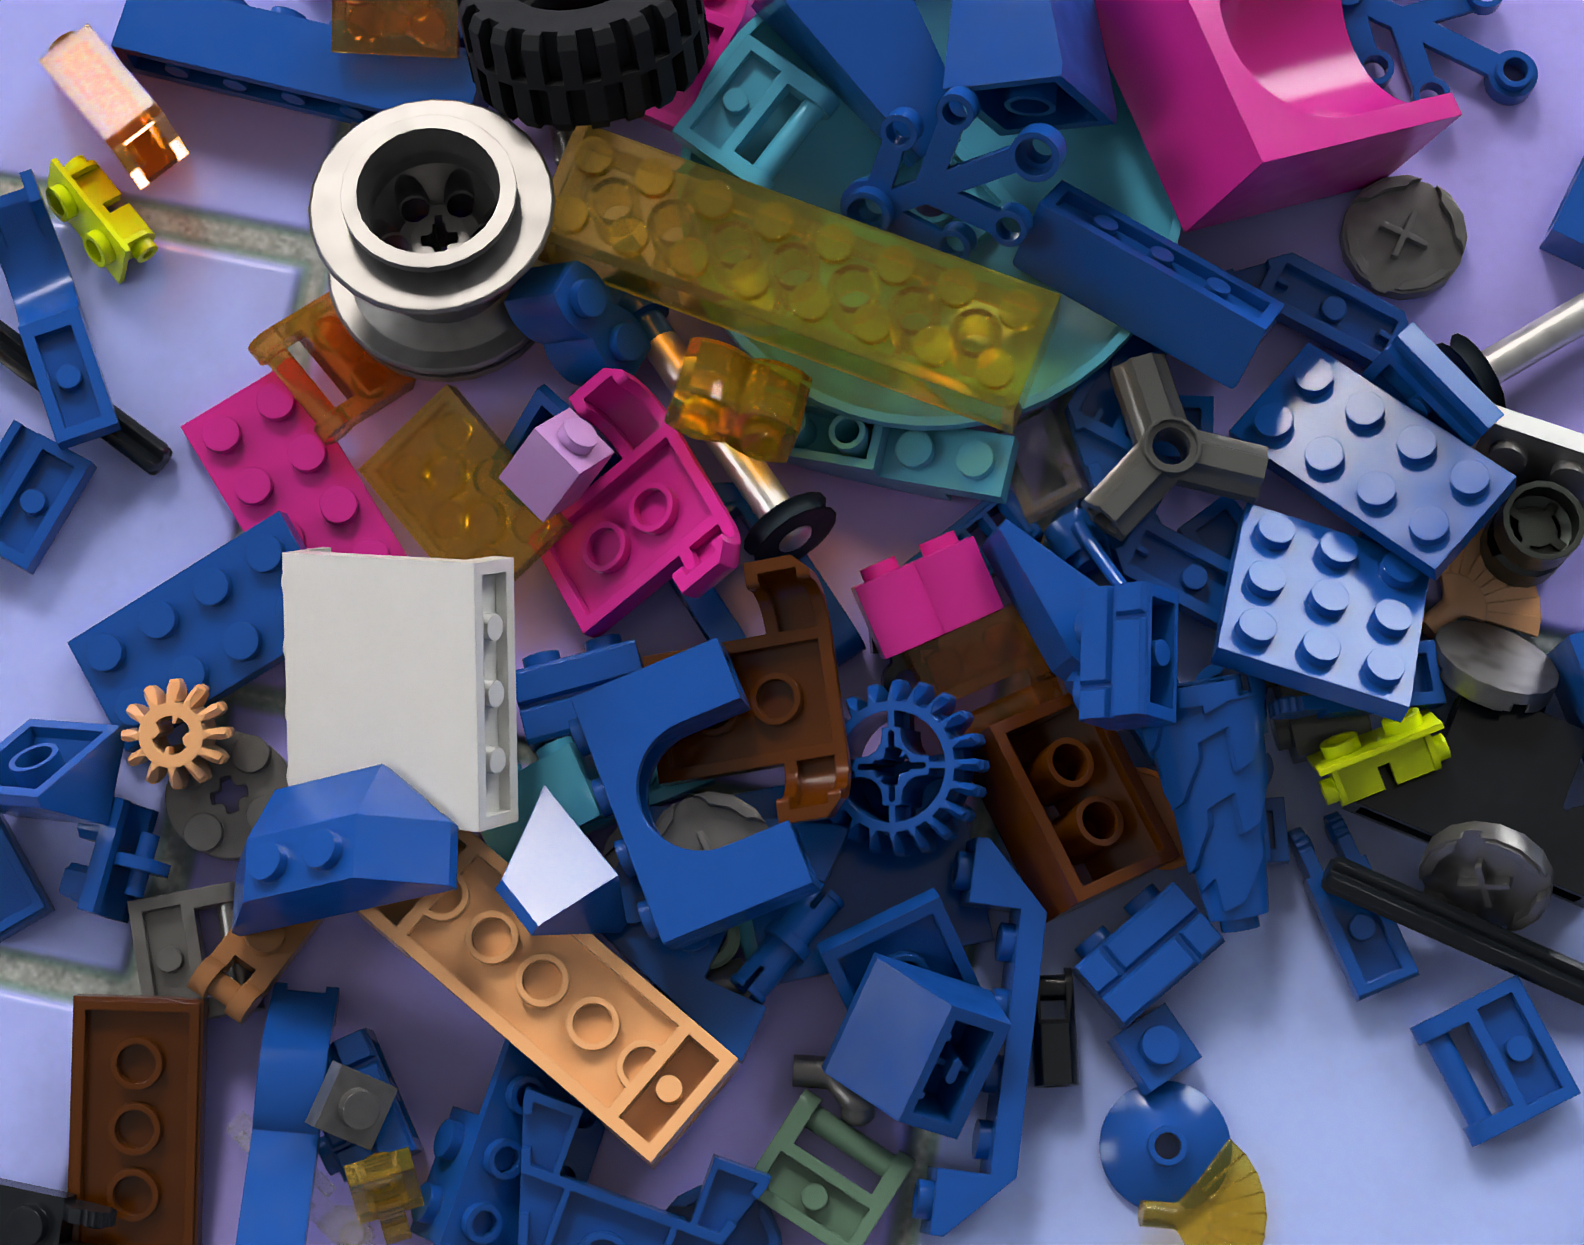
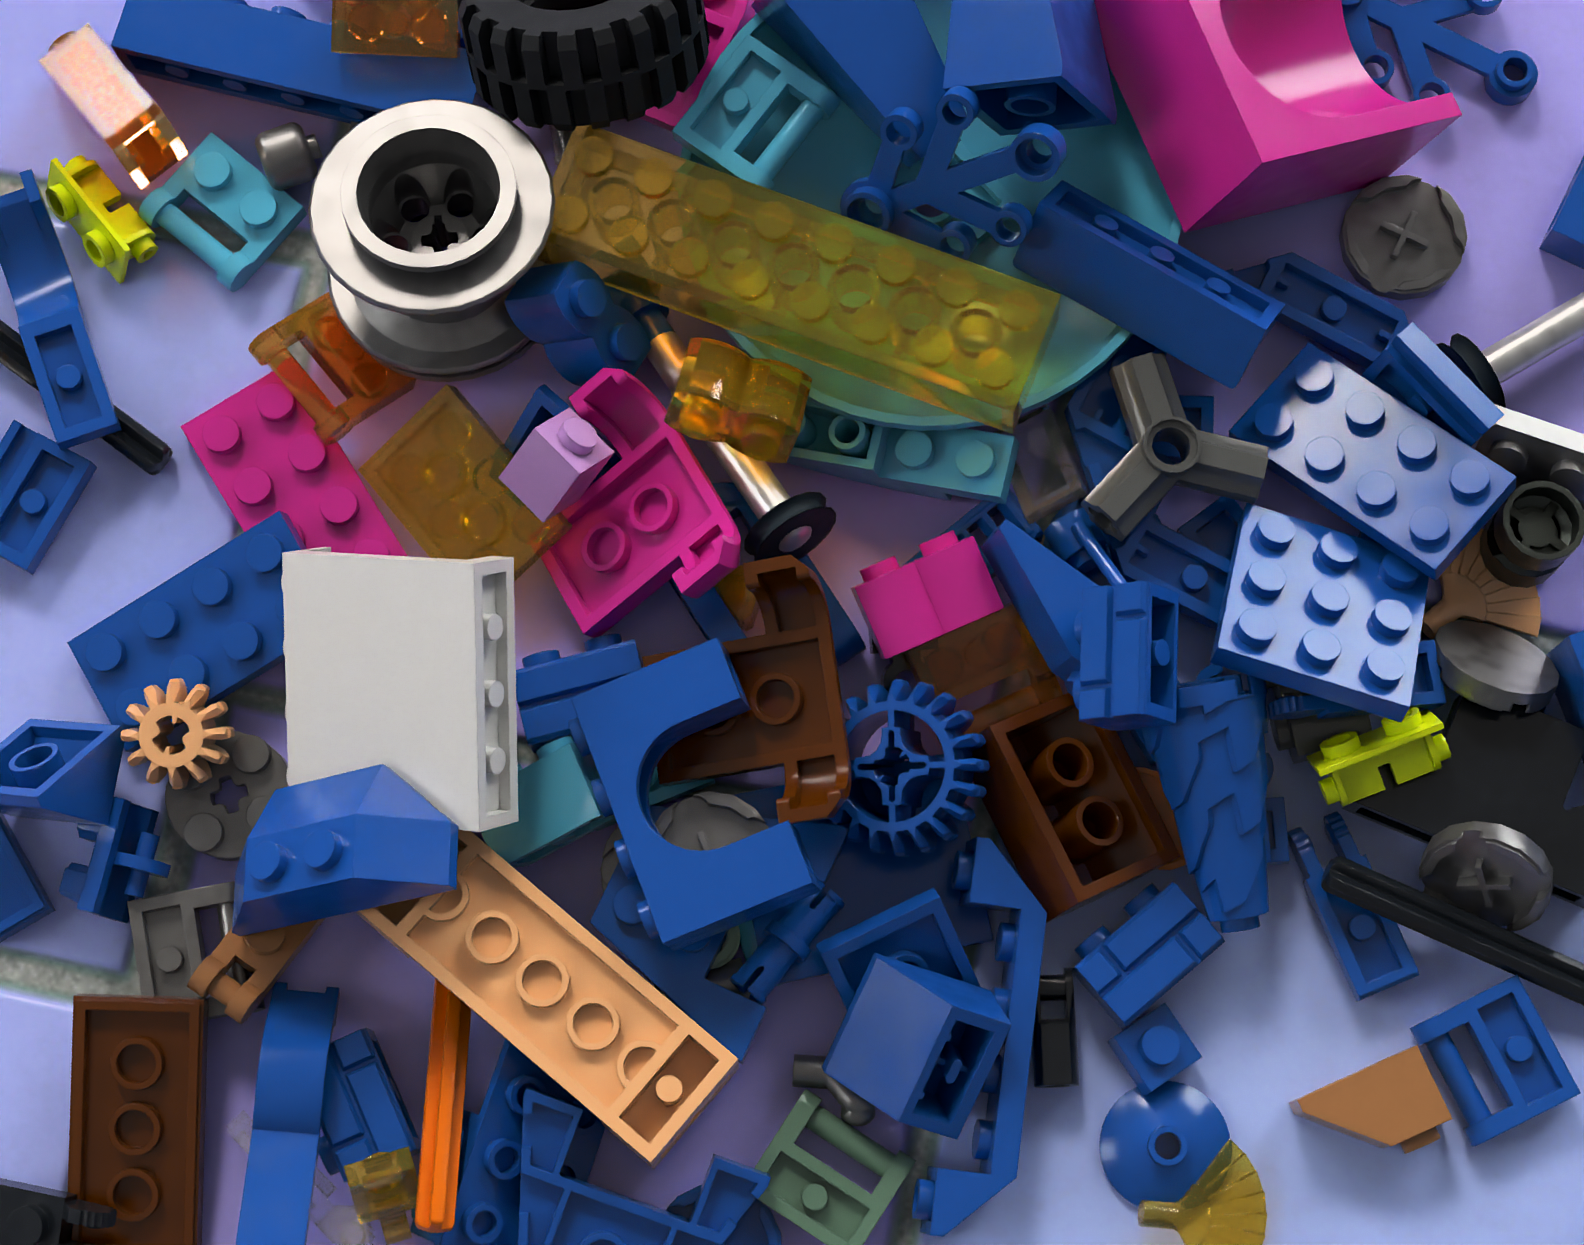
flat silver plate [305,1060,398,1151] -> none
slope [495,785,627,936] -> none
none -> medium azure plate [138,132,307,292]
none -> flat silver piece [255,122,323,191]
none -> orange axle [414,978,472,1233]
none -> clear yellow slope [714,565,760,632]
none -> medium nougat slope [1289,1045,1453,1154]

